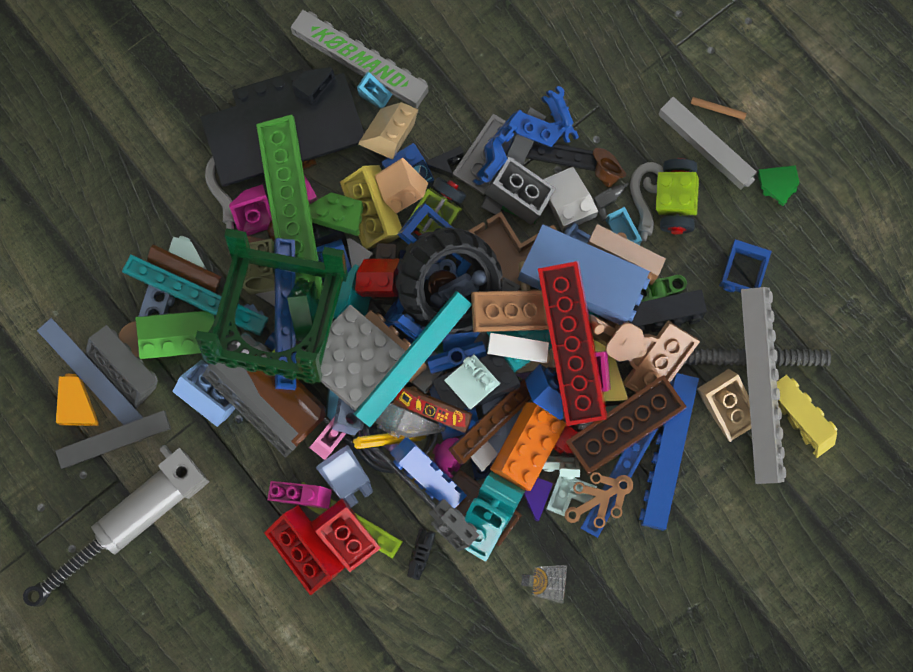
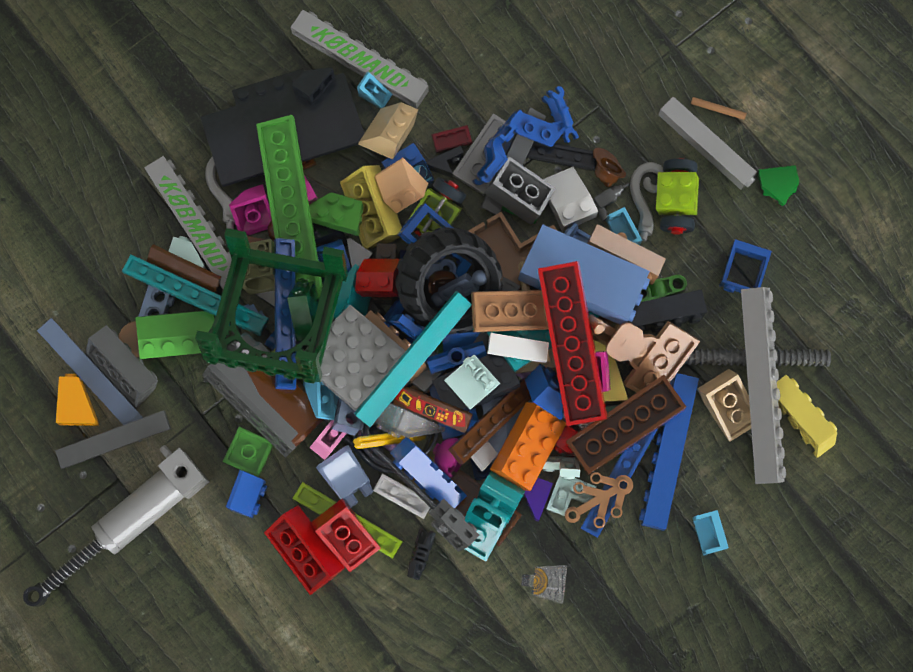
light blue slope [172,360,235,427] -> none
dark pink slope [267,481,332,509] -> none
none -> light grey brick [144,156,232,289]
none -> bright green tile [223,427,273,478]
none -> blue slope [226,470,267,518]
none -> medium azure slope [303,381,335,420]
none -> white tile [373,473,433,519]
none -> dark red plate [431,125,473,154]
none -> medium azure panel [692,510,729,555]

